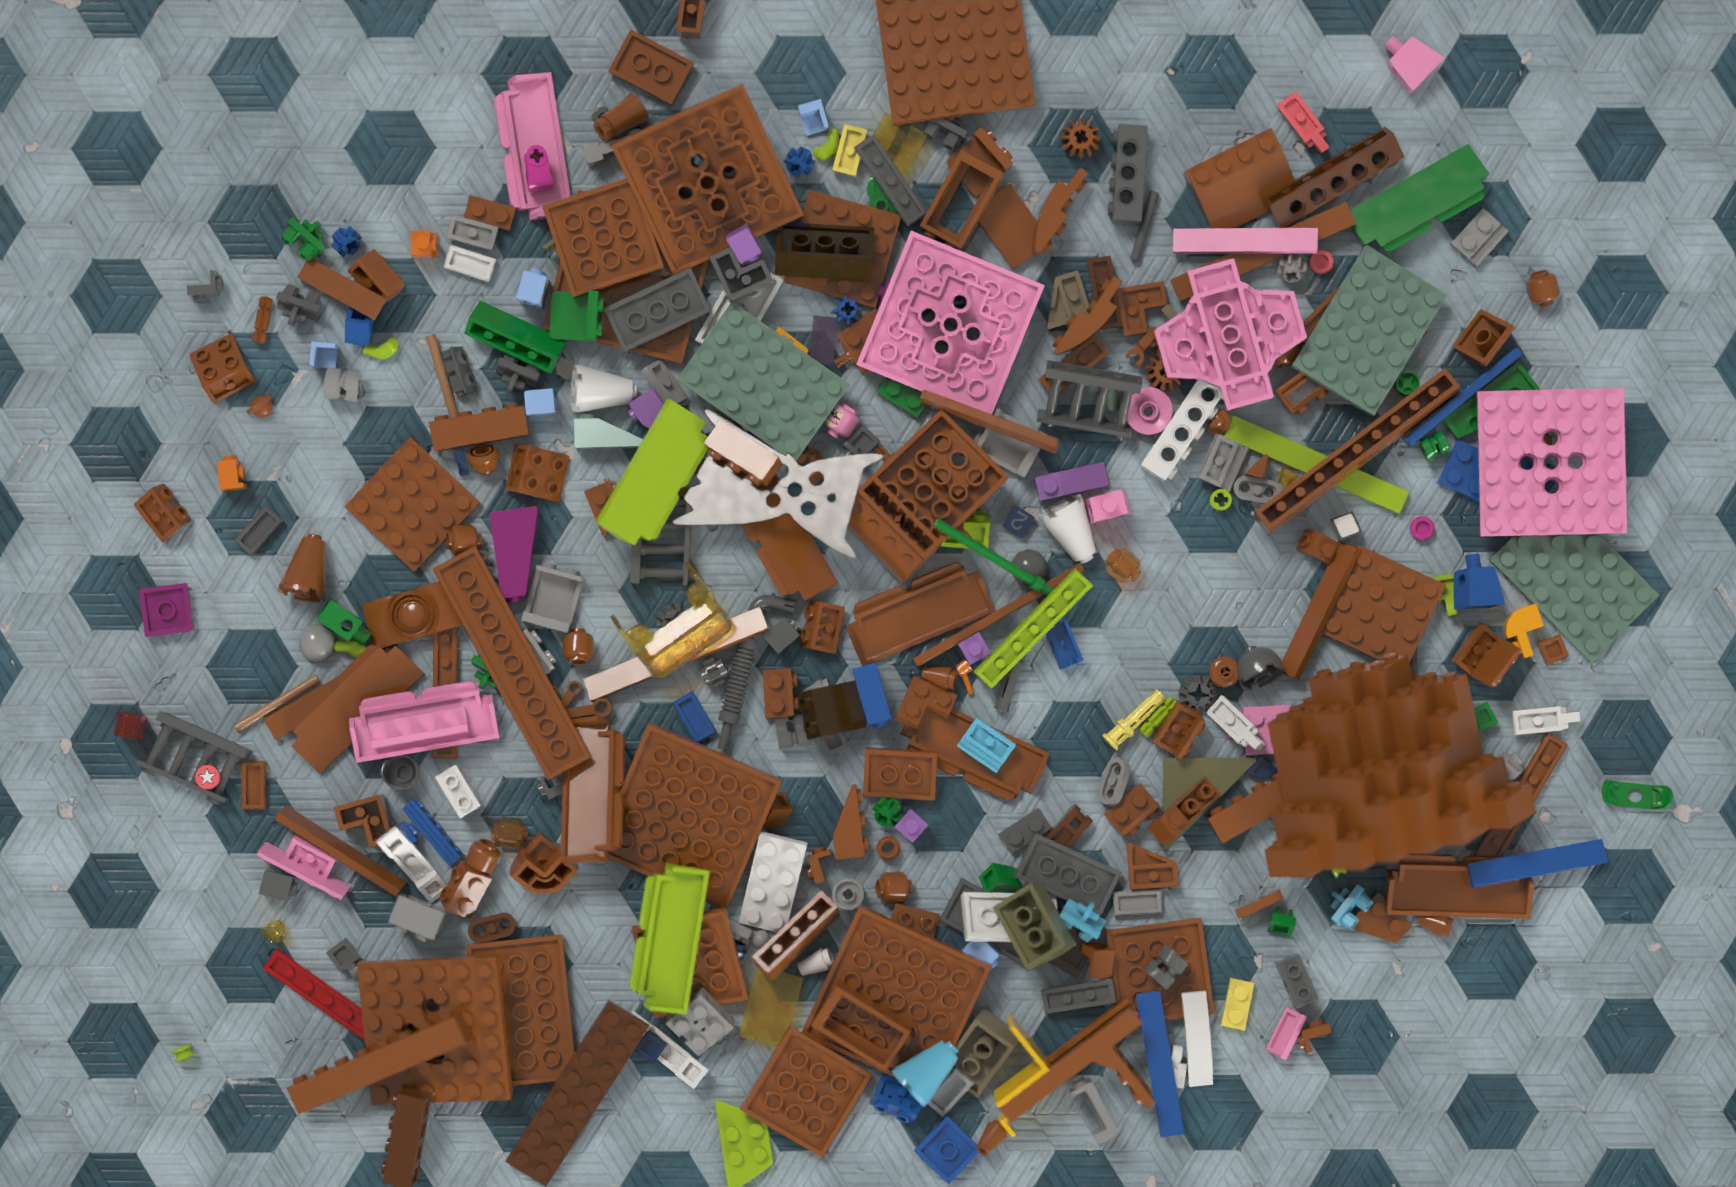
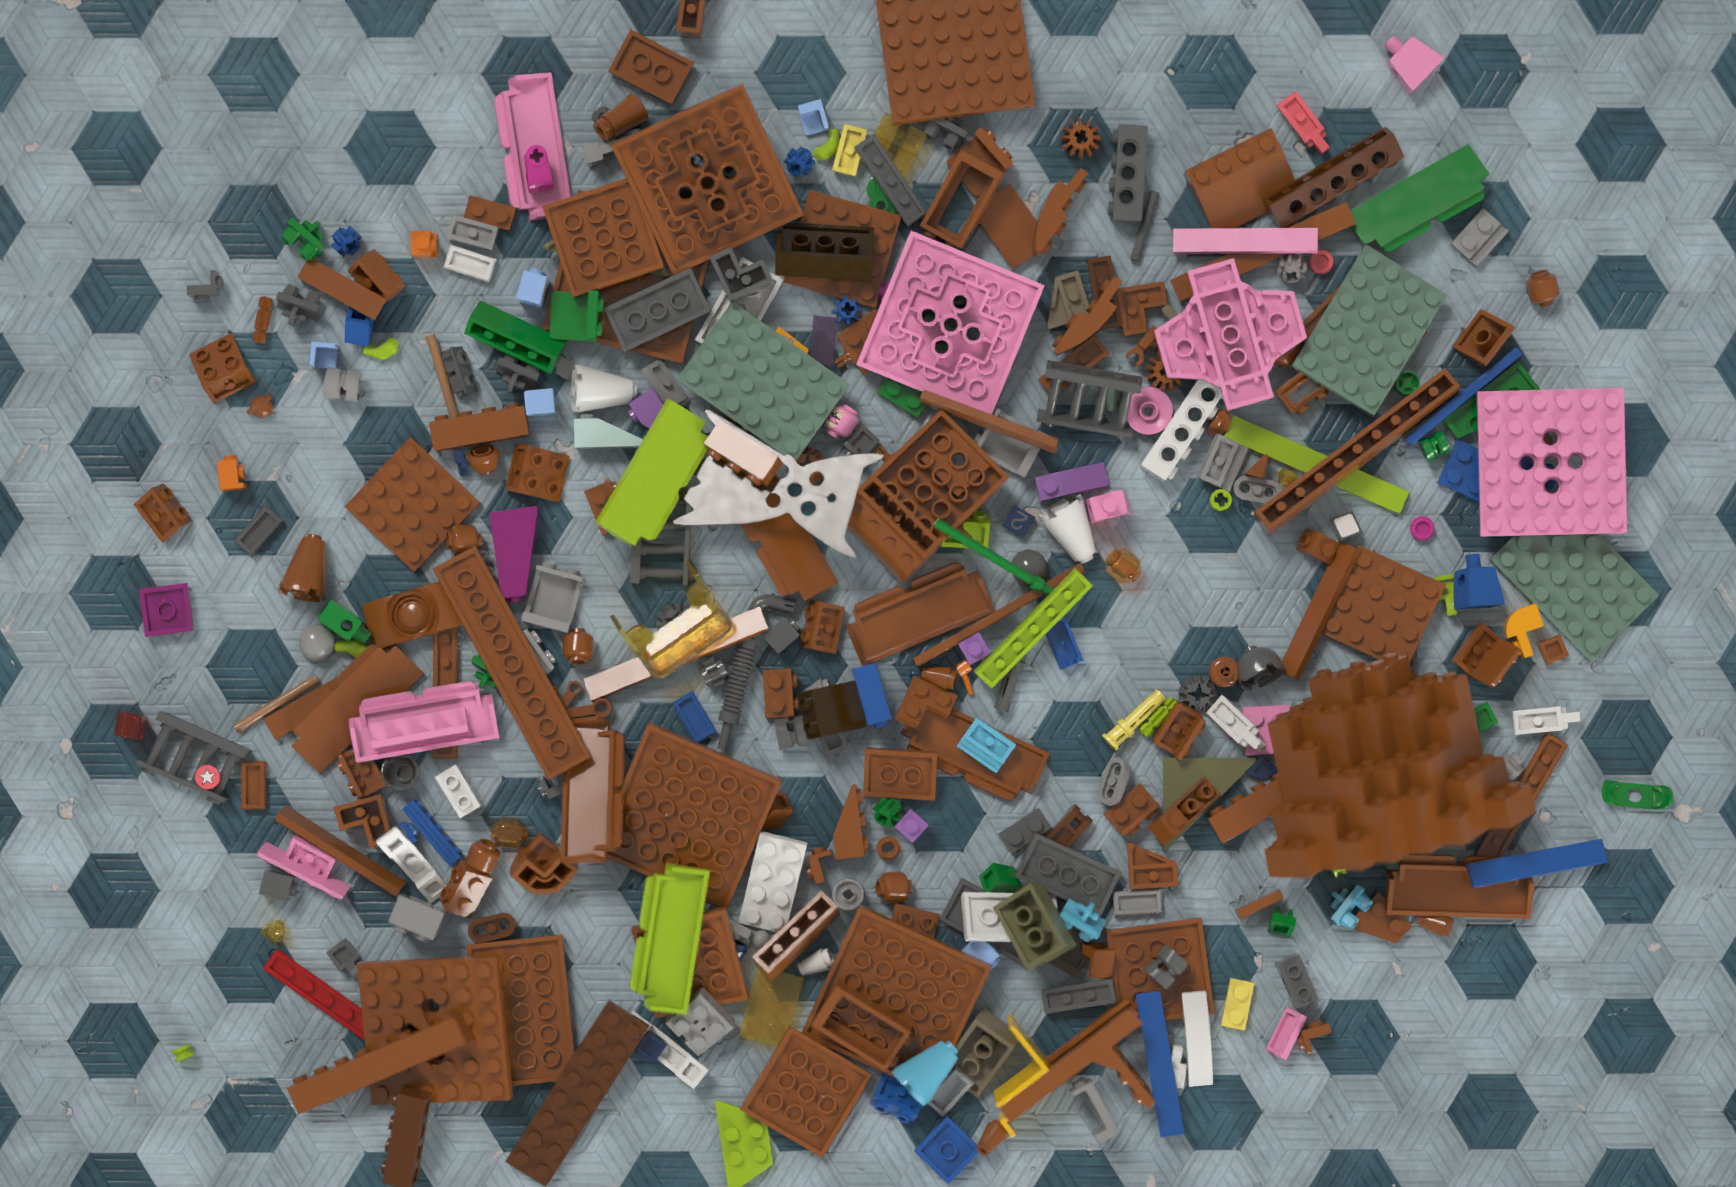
medium lavender brick [726,223,762,264] -> none
none -> dark orange bracket [336,749,388,799]

